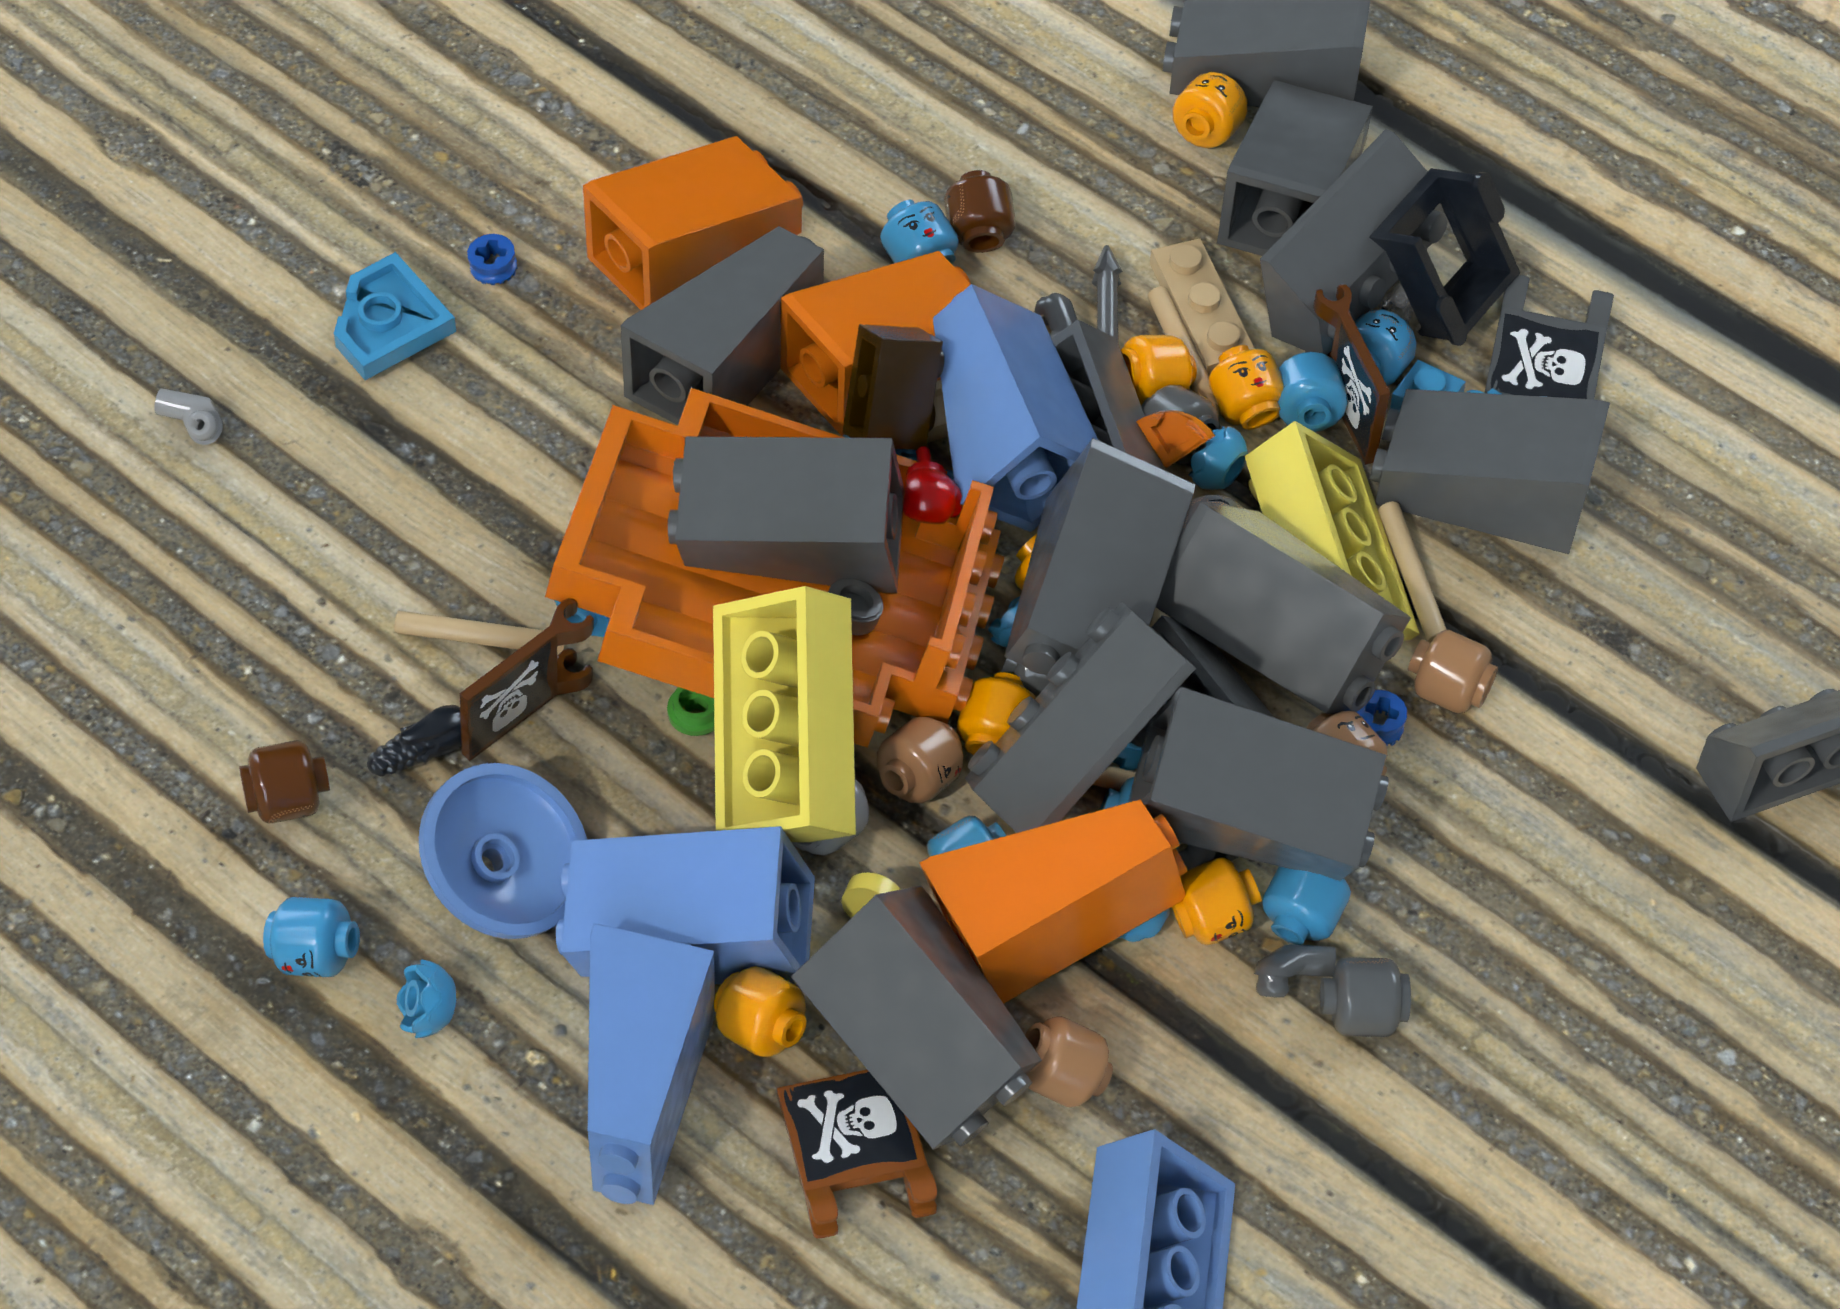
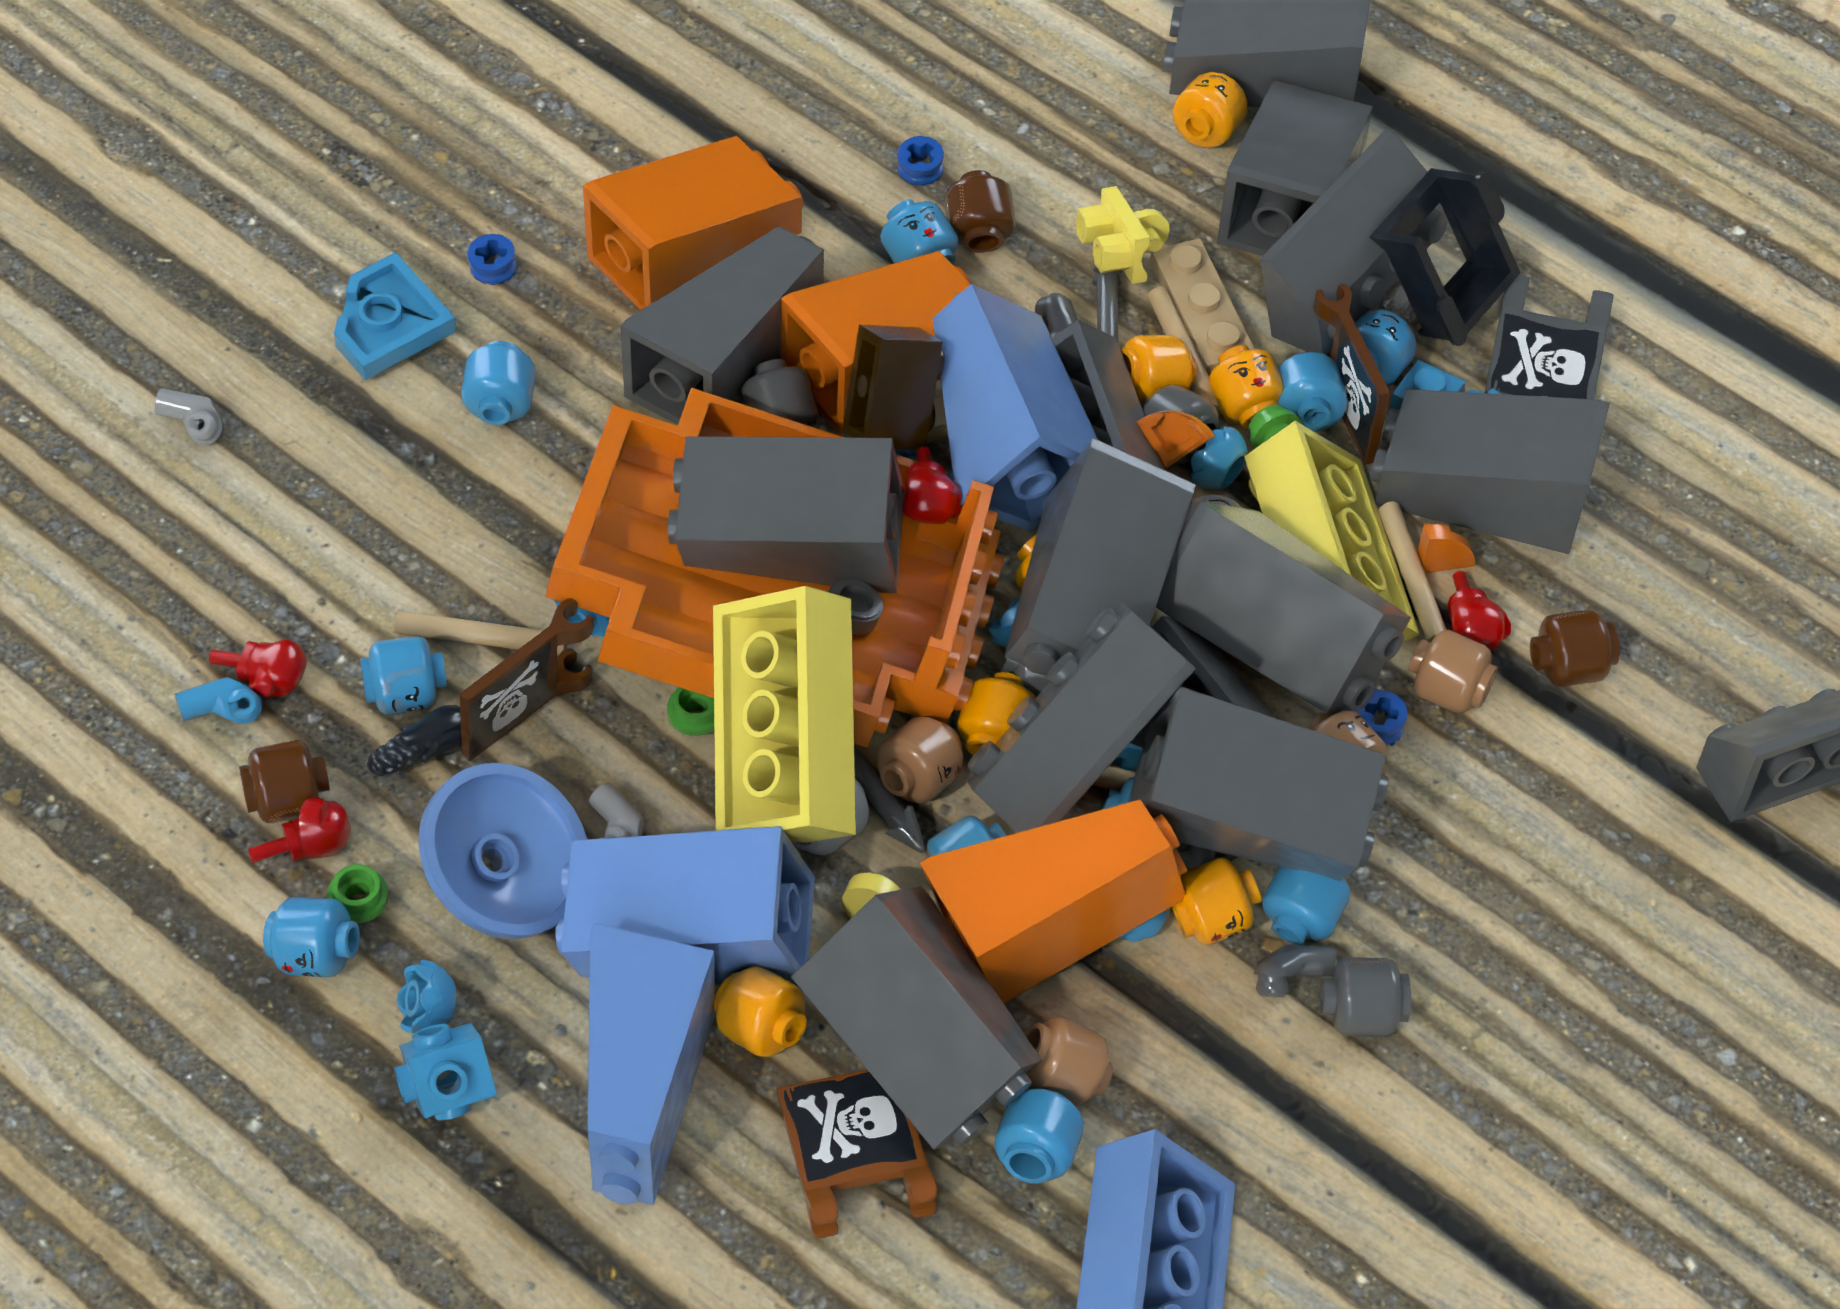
none -> dark azure arm [175,677,262,724]
none -> red piece [209,640,307,698]
none -> red piece [247,797,351,863]
none -> bright green plate [327,864,388,923]
none -> dark azure head [360,636,447,715]
none -> dark azure brick [394,1023,497,1120]
none -> dark azure head [461,341,535,425]
none -> light grey arm [589,783,645,839]
none -> dark grey head [741,359,818,426]
none -> dark grey piece [854,745,926,853]
none -> blue bush [897,136,944,186]
none -> dark azure head [994,1089,1084,1183]
none -> light yellow hips [1076,186,1170,284]
none -> bright green plate [1248,405,1302,449]
none -> orange tile [1417,524,1475,573]
none -> red piece [1448,571,1511,651]
none -> reddish brown head [1530,609,1620,687]

